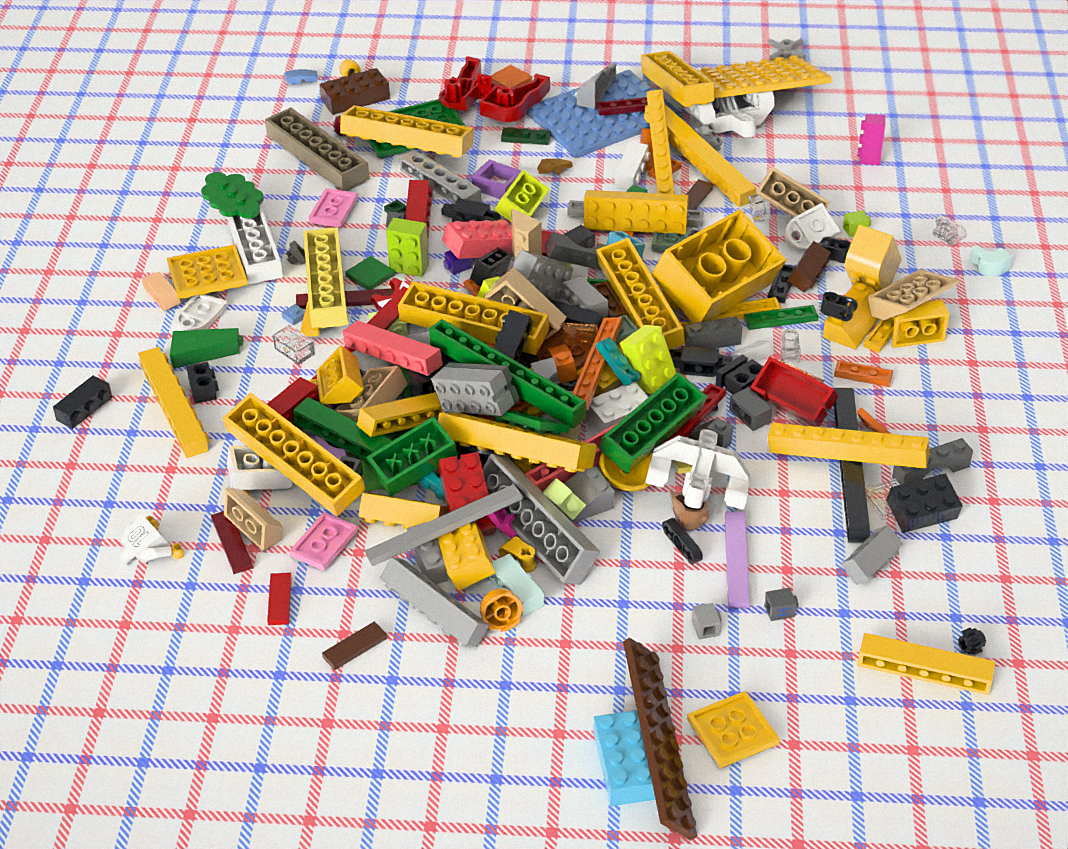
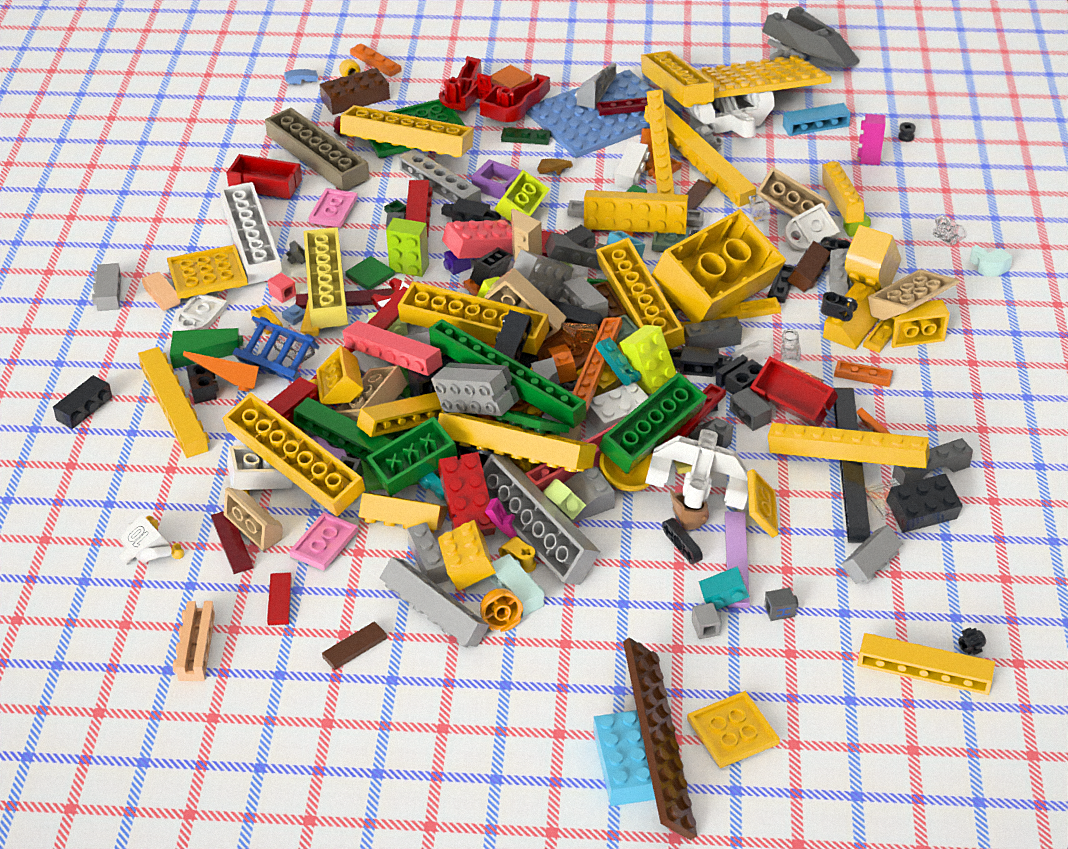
green plate [201,172,264,219] -> none
light grey tile [364,484,523,566] -> none
green tile [744,305,819,330] -> none
none -> light grey brick [92,263,121,311]
none -> light nougat brick [173,601,215,681]
none -> orange wedge [183,351,259,392]
none -> red piece [226,154,302,199]
none -> blue fence [232,316,320,382]
none -> yellow tile [251,304,283,335]
none -> coral brick [268,272,296,303]
none -> orange plate [350,43,402,77]
none -> teal brick [699,566,750,610]
none -> yellow tile [747,469,778,538]
none -> dark grey wedge [762,6,860,68]
none -> dark azure brick [783,103,851,136]
none -> yellow brick [822,161,864,223]
none -> light grey brick [829,248,850,296]
none -> black wheel [898,122,916,142]

